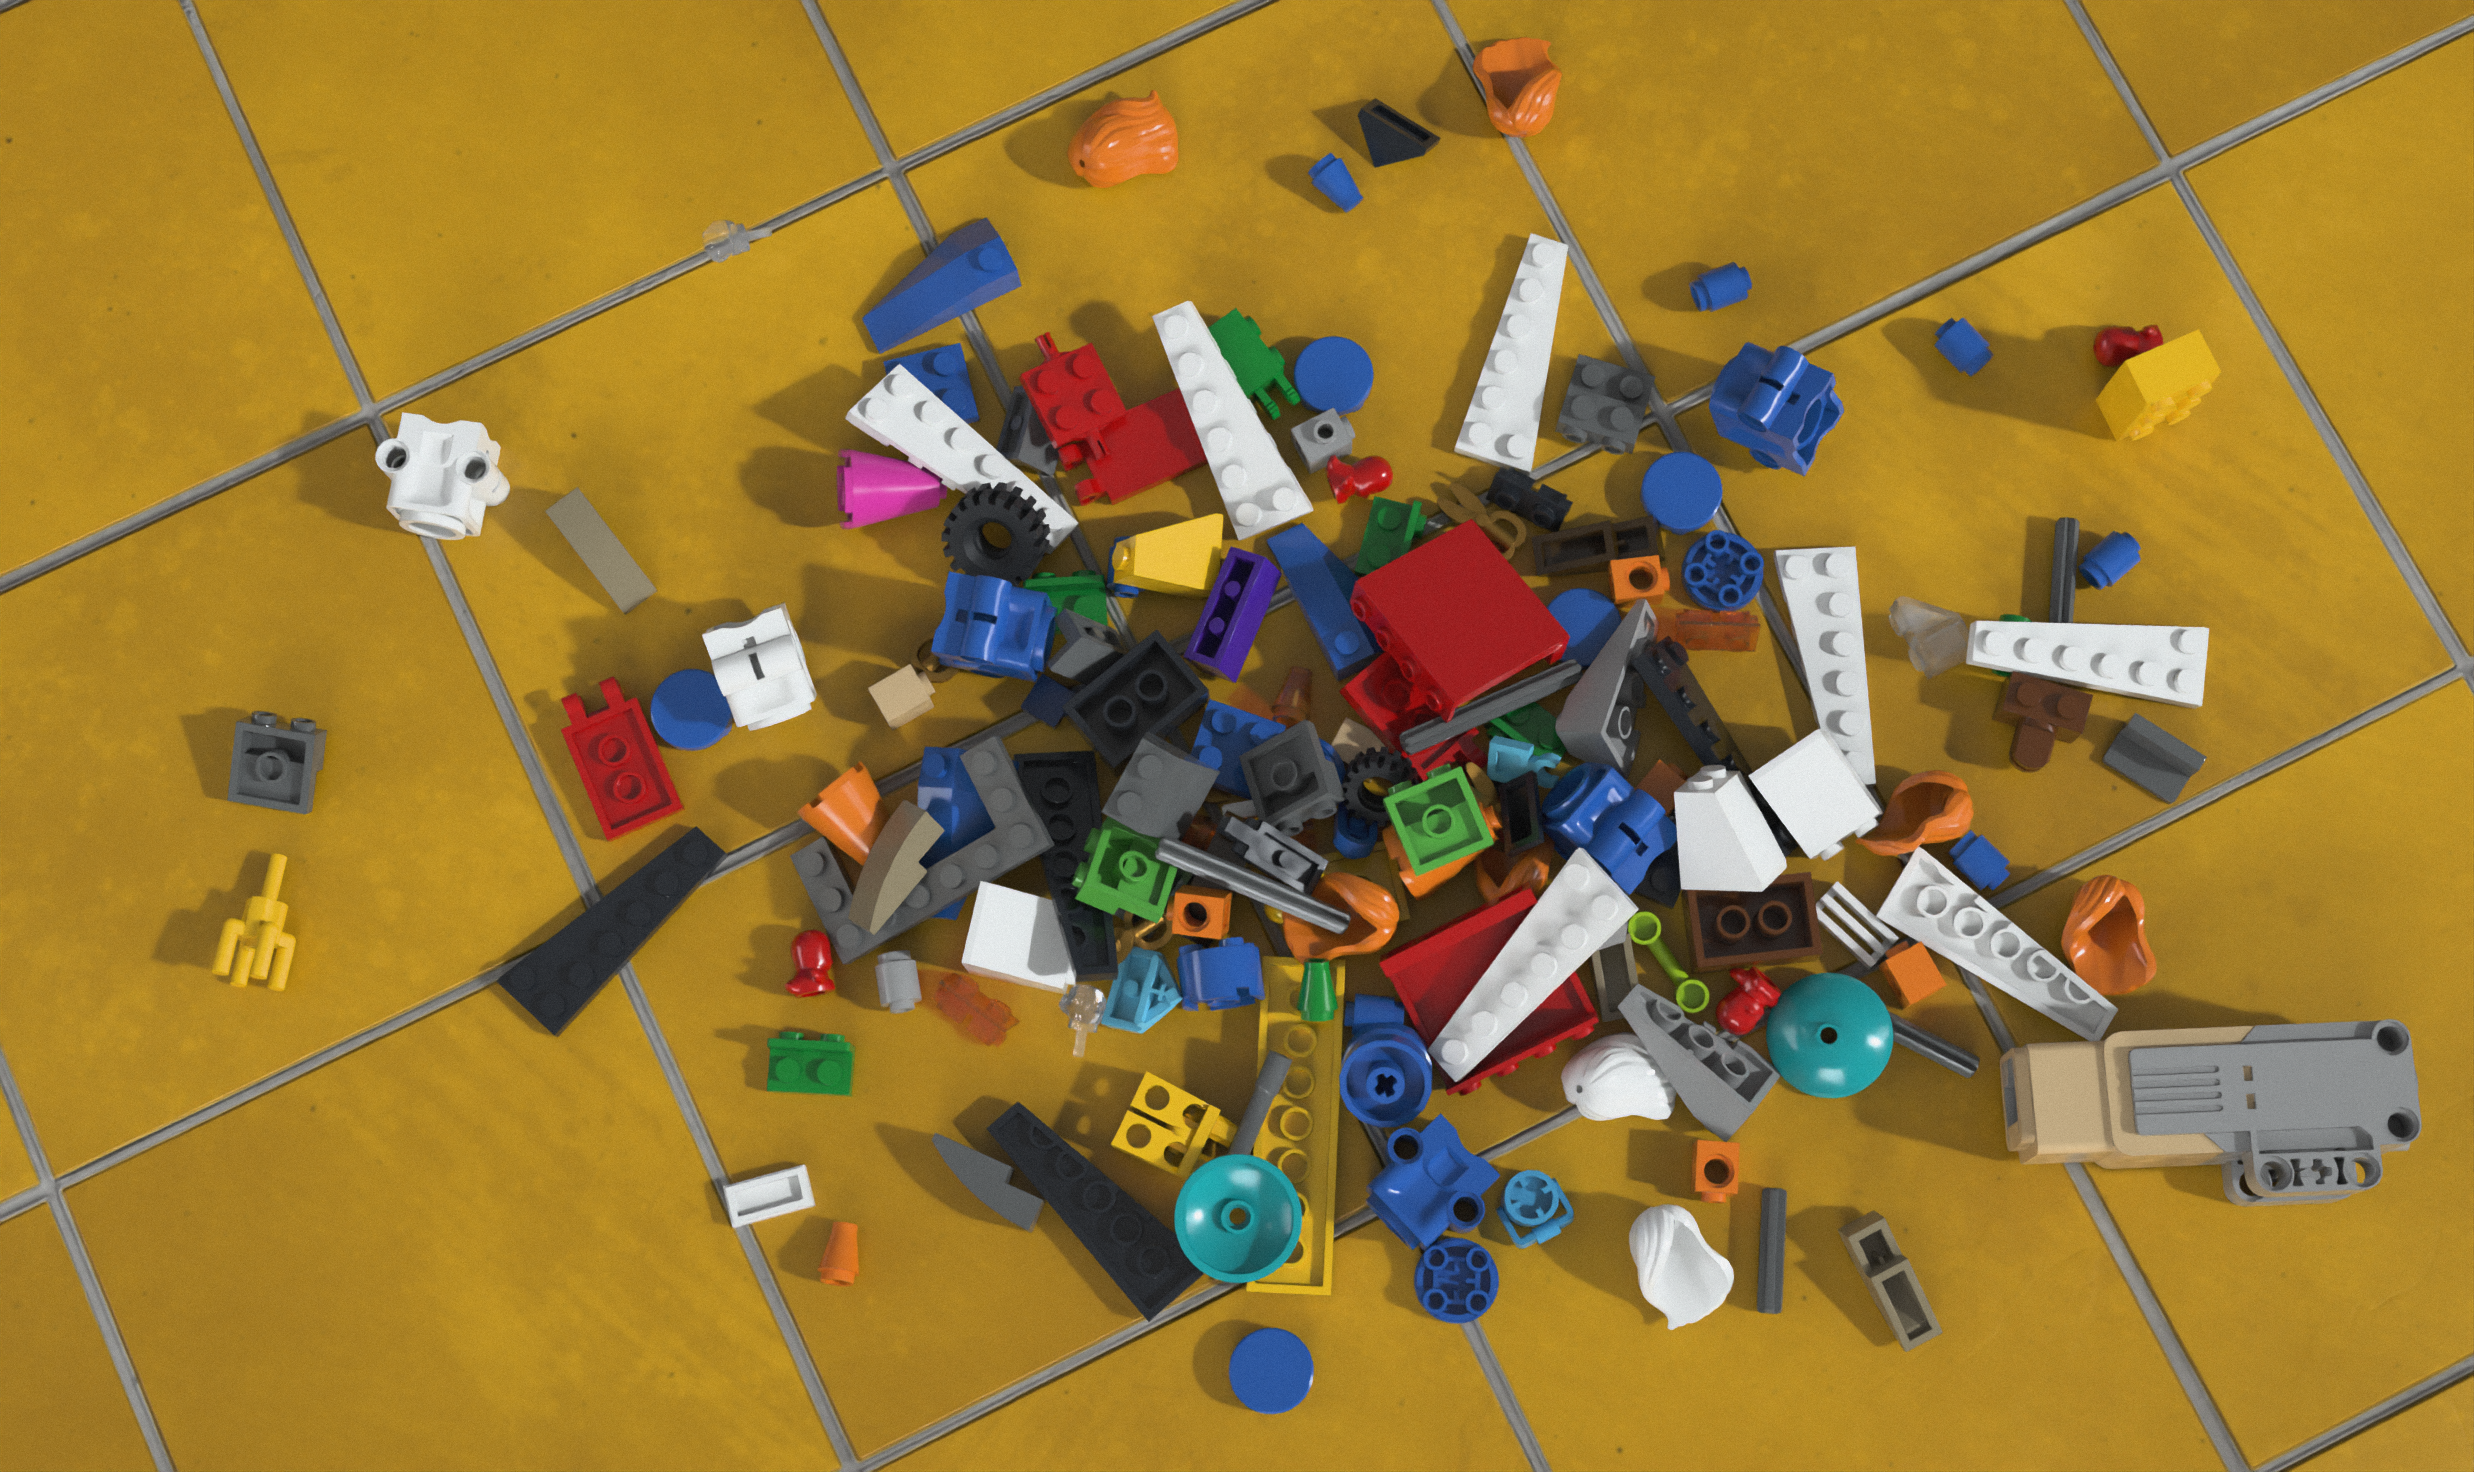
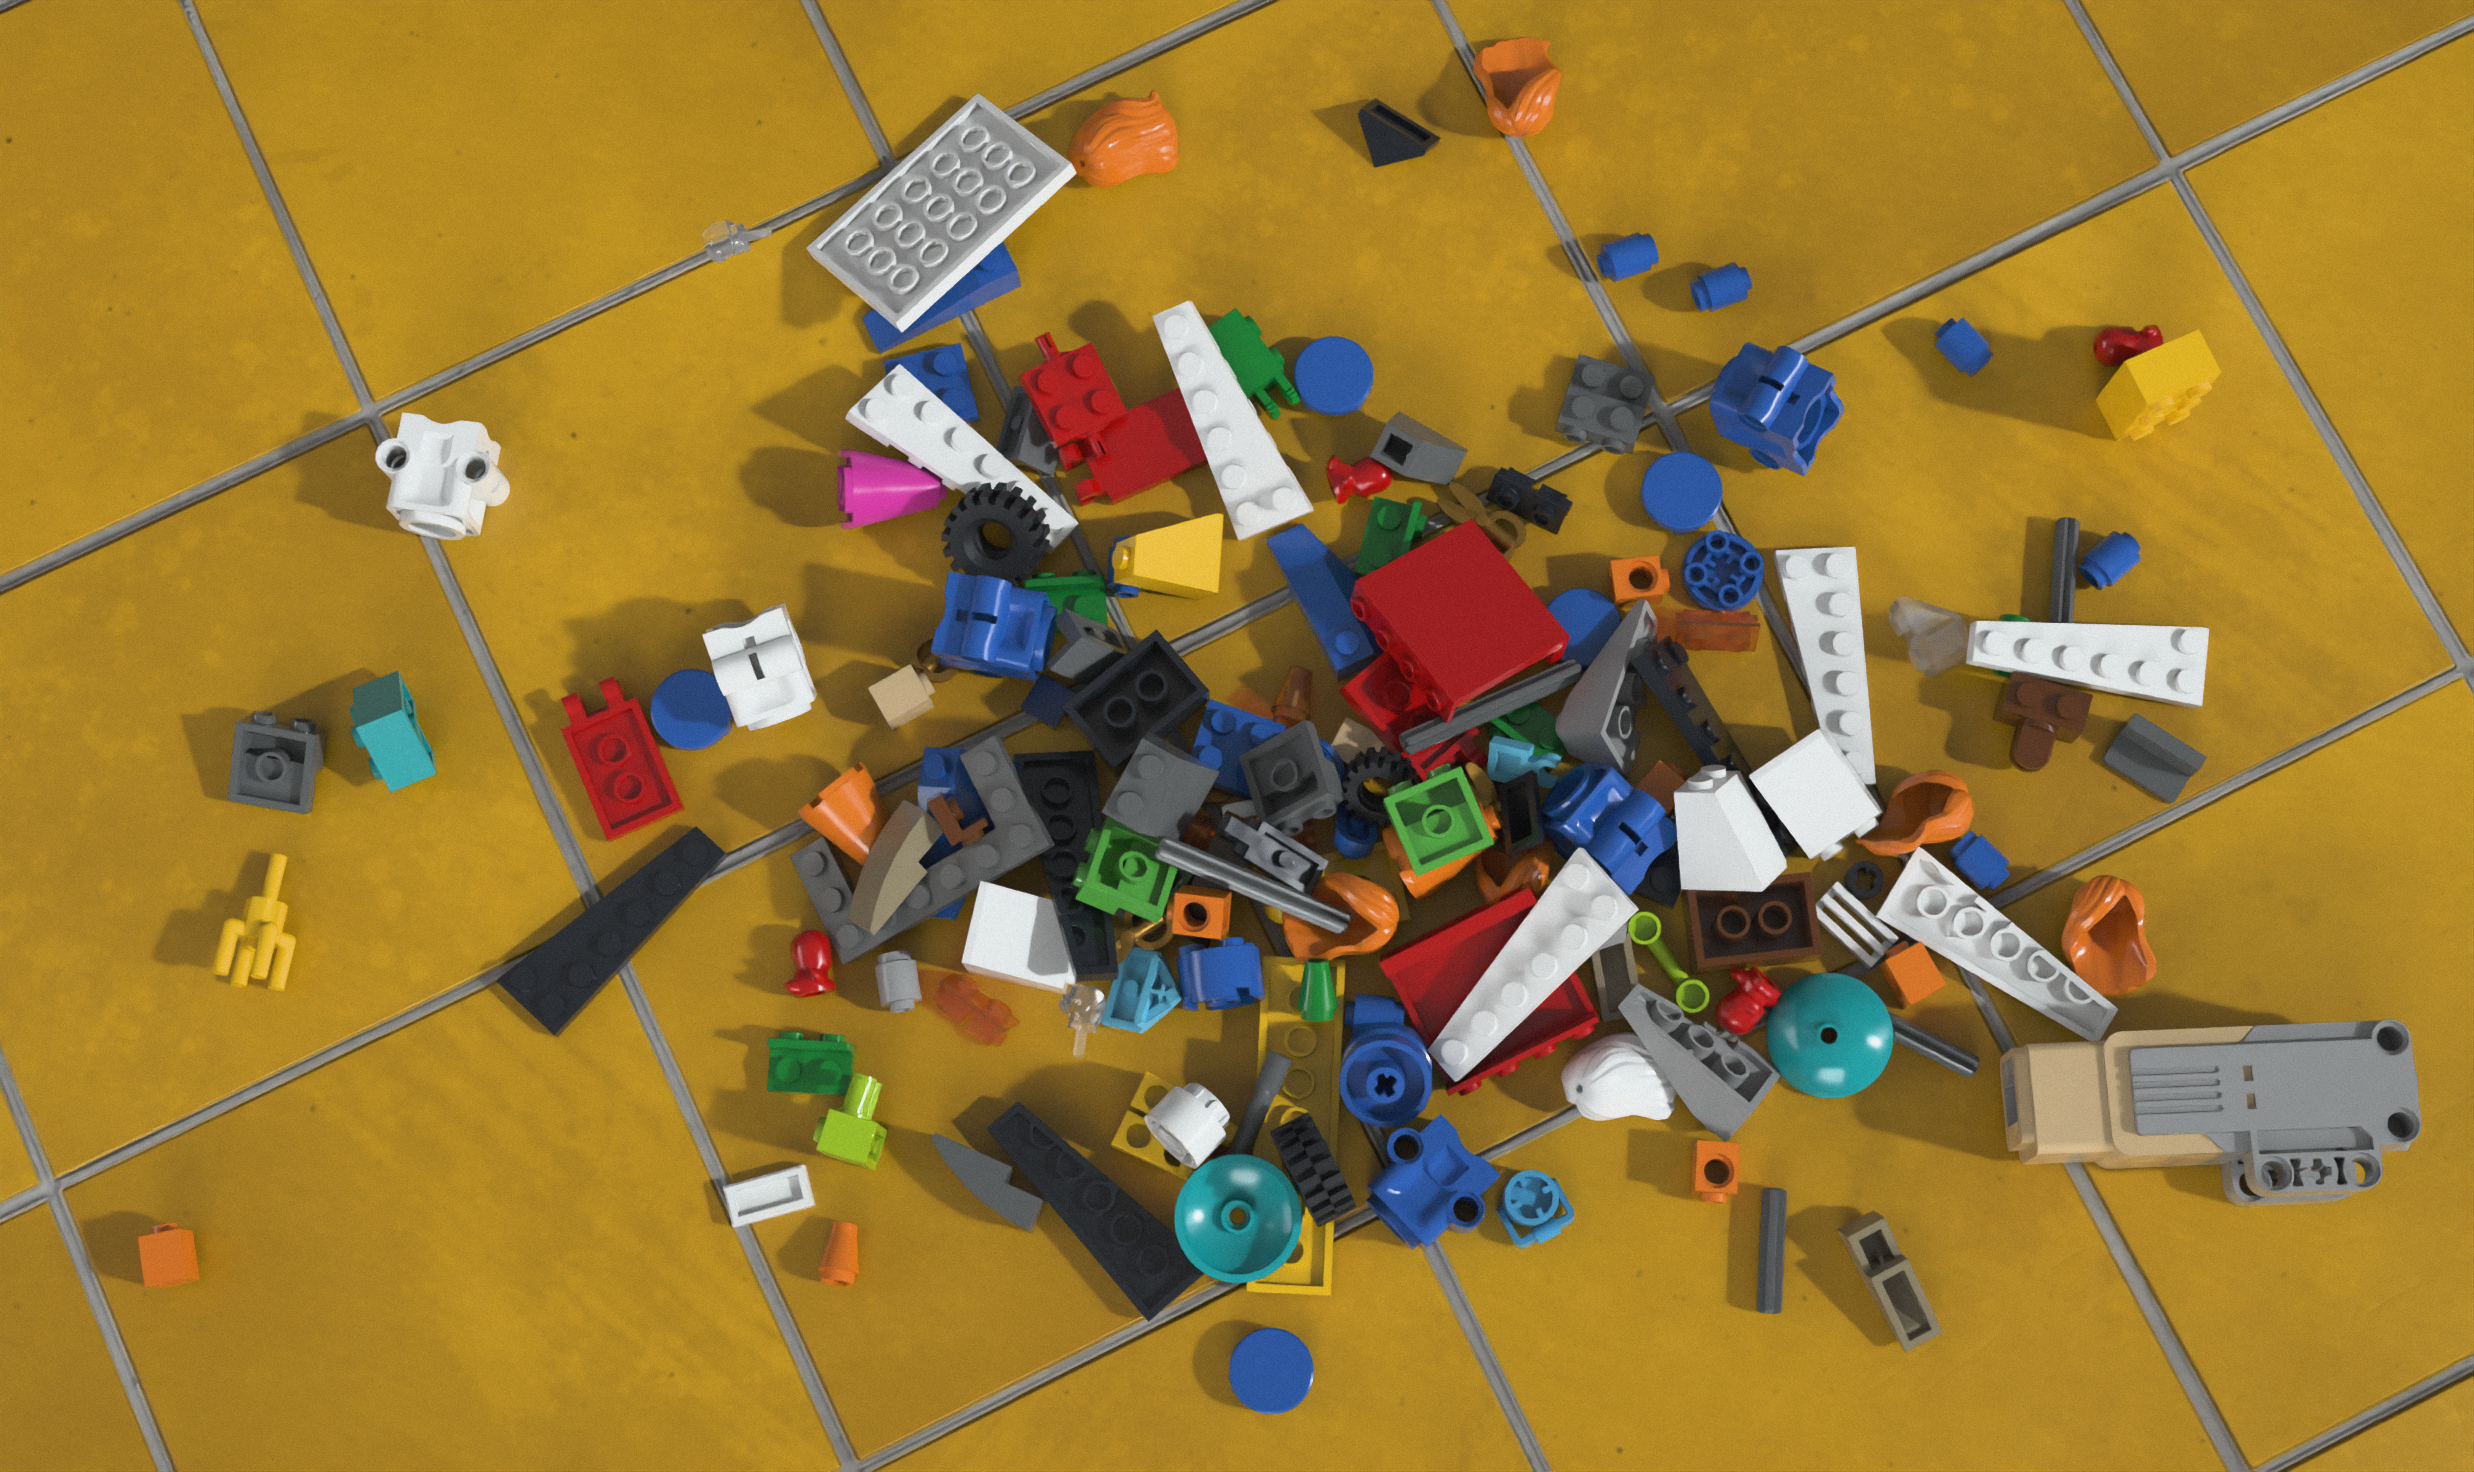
dark tan slope [545,487,657,615] -> none
dark purple brick [1183,546,1282,683] -> none
light grey brick [1291,408,1356,475] -> none
blue cone [1308,153,1364,213] -> none
blue tile [1414,1238,1499,1324] -> none
white wing [1454,233,1568,477] -> none
dark brown slope [1532,515,1666,577] -> none
white piece [1629,1204,1734,1330] -> none
none -> orange brick [137,1223,200,1289]
none -> teal brick [349,671,437,792]
none -> white plate [806,93,1077,332]
none -> lime brick [813,1072,888,1171]
none -> reddish brown bracket [927,791,989,847]
none -> white piece [1144,1083,1230,1169]
none -> black tyre [1270,1112,1356,1227]
none -> dark grey slope [1370,411,1468,486]
none -> blue brick [1596,232,1659,282]
none -> black bush [1844,861,1884,900]

